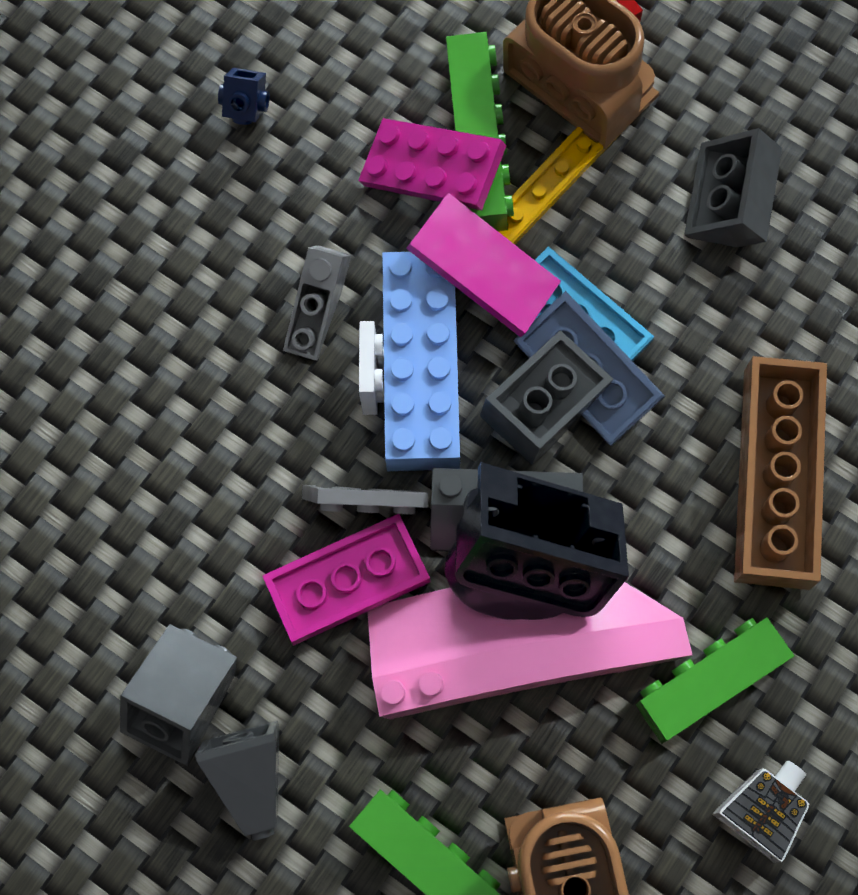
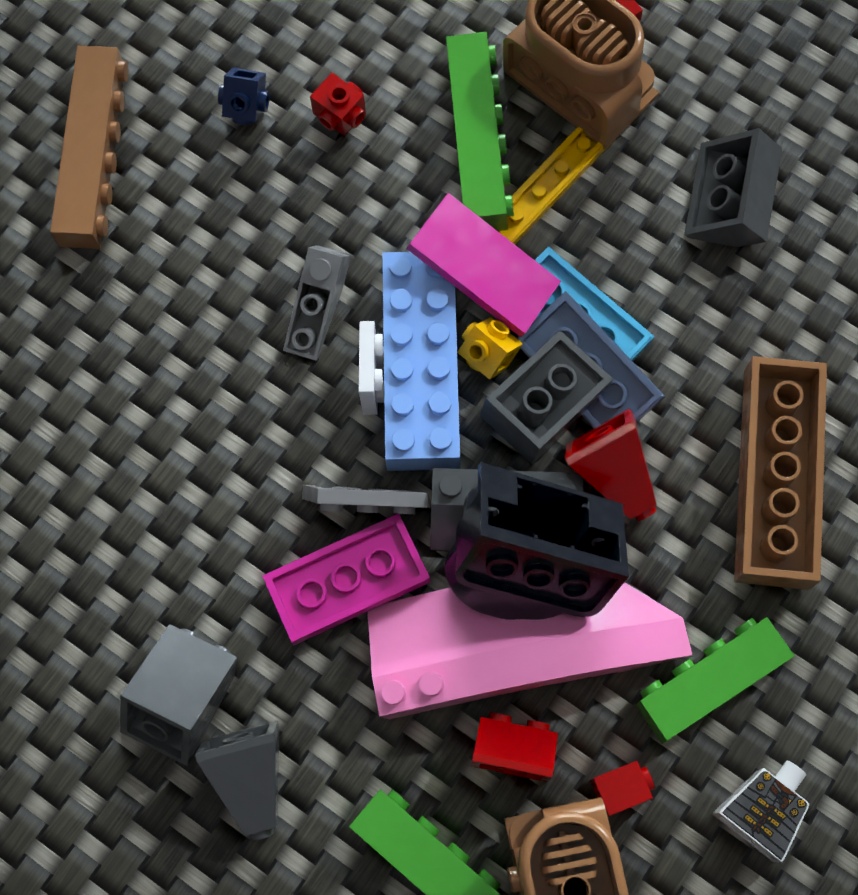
dark pink plate [358,118,507,210] -> none
none -> medium nougat brick [50,45,129,249]
none -> red brick [310,72,366,136]
none -> yellow brick [457,317,523,380]
none -> red slope [471,712,558,782]
none -> red slope [565,408,657,521]
none -> red brick [590,761,655,816]

